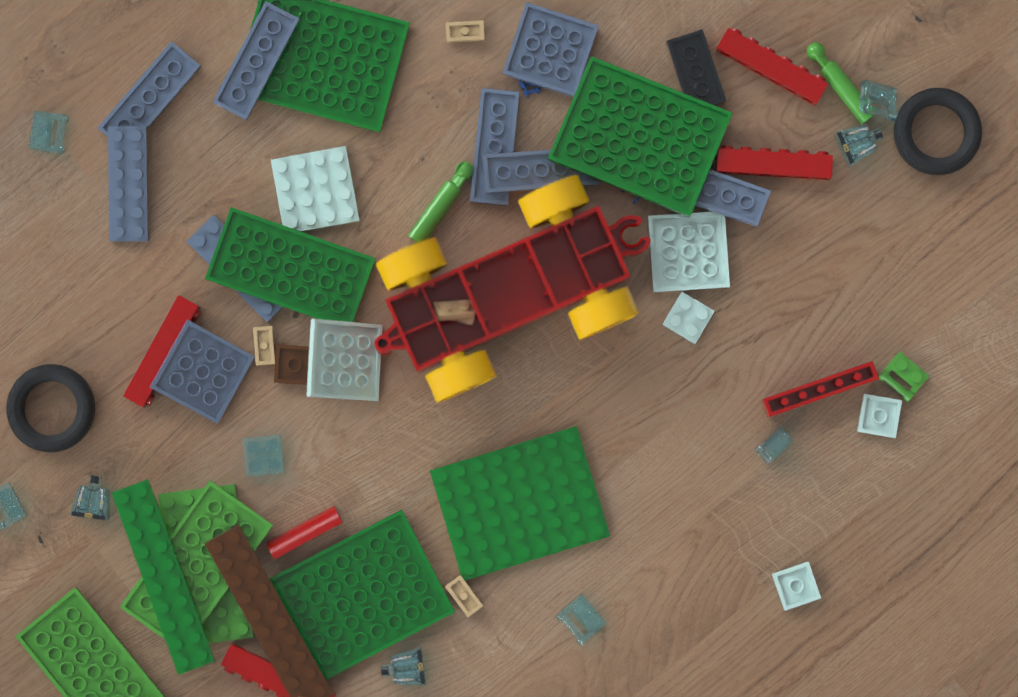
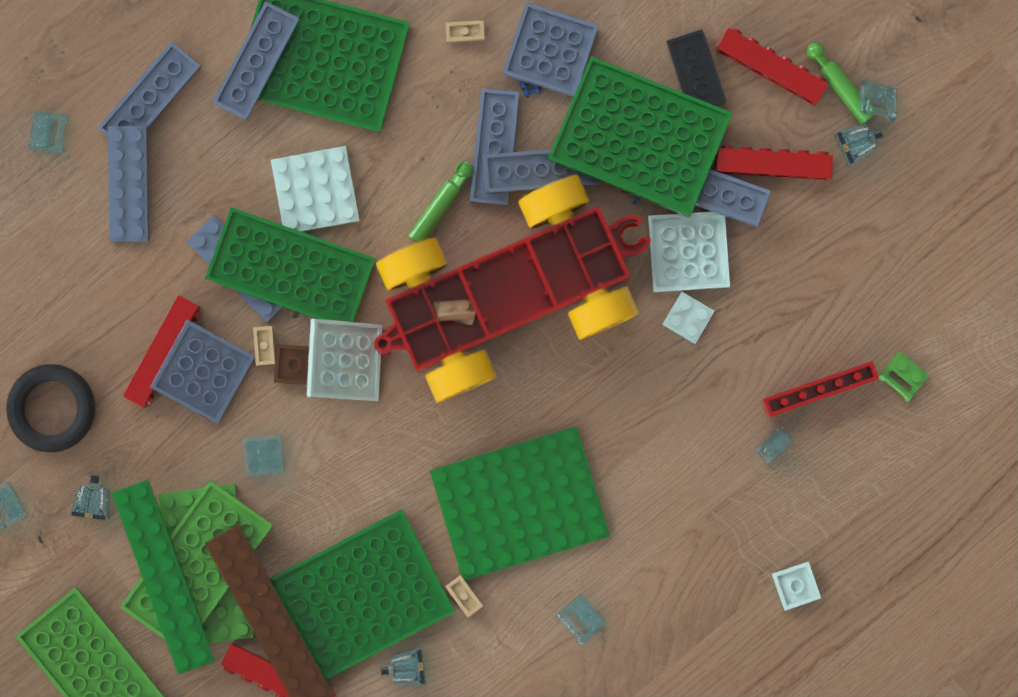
red brick [266,506,344,559] -> none
light aqua plate [857,394,902,438] -> none
black tyre [894,88,982,175] -> none

